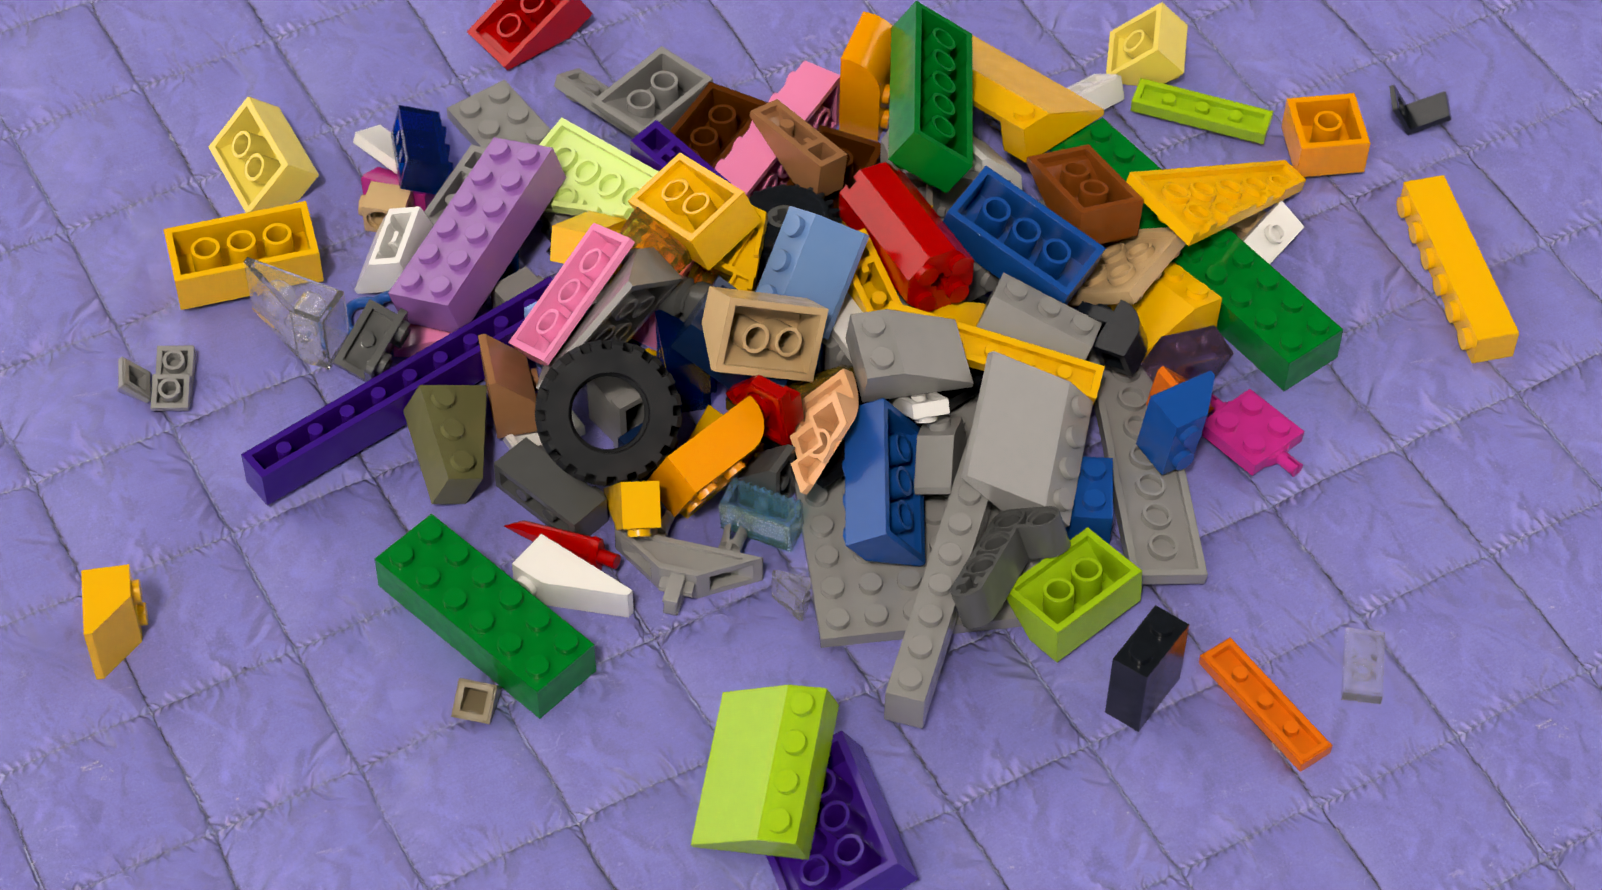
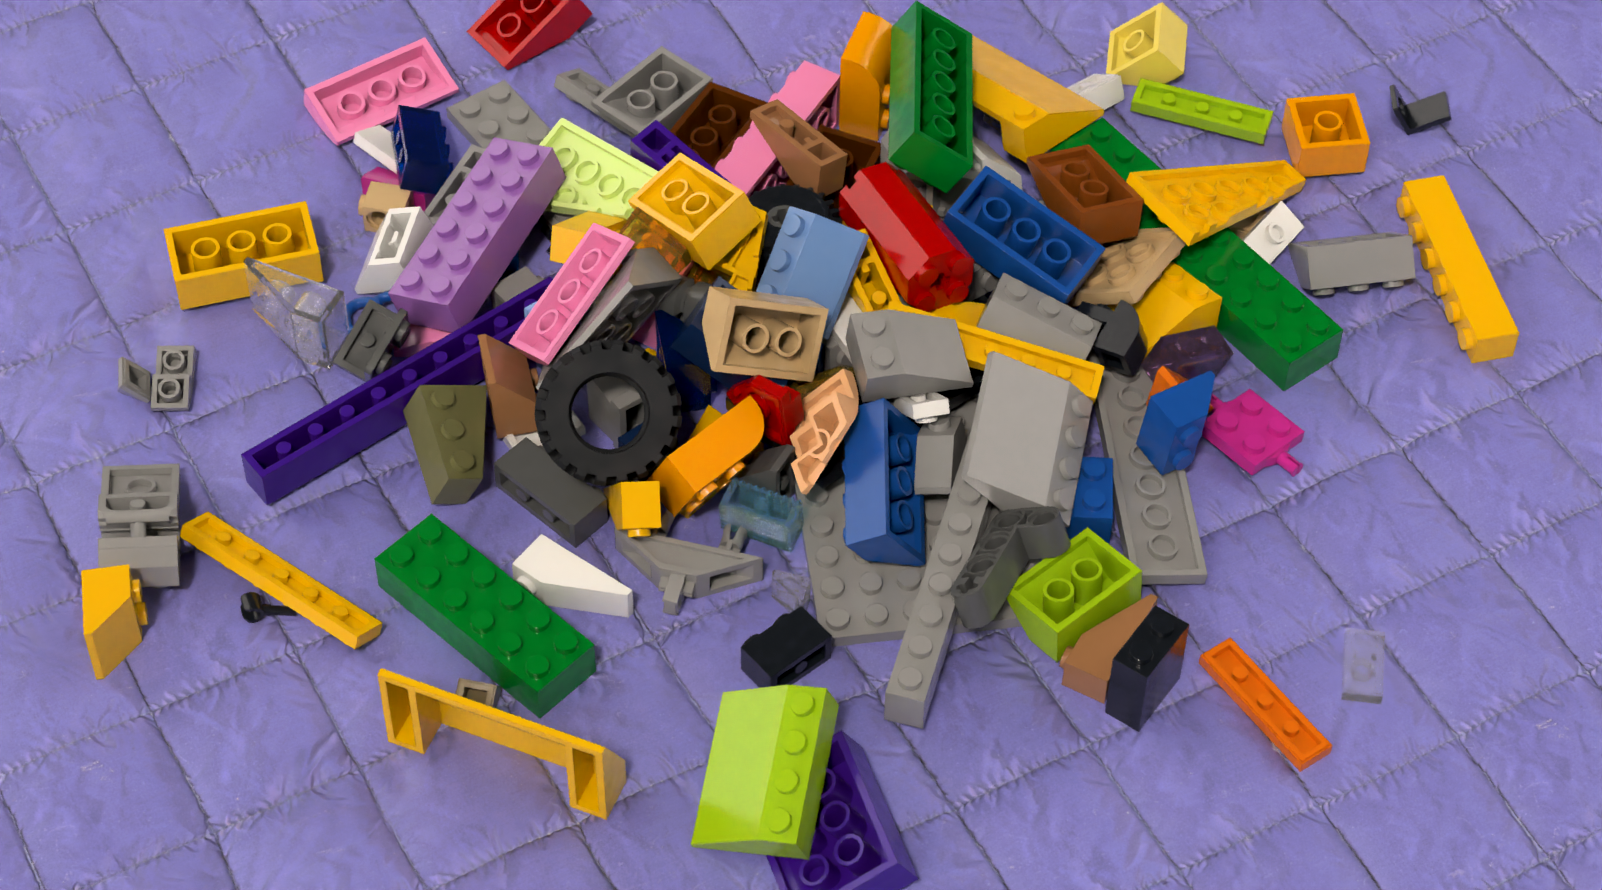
light yellow slope [209,96,319,213] -> none
red bar [504,520,621,570] -> none
none -> light grey piece [98,463,181,589]
none -> yellow plate [180,512,382,649]
none -> black hand [240,592,296,623]
none -> bright pink slope [304,37,459,146]
none -> yellow slope [377,668,627,820]
none -> black brick [741,606,832,688]
none -> medium nougat slope [1059,594,1158,704]
none -> light grey slope [1288,232,1415,295]

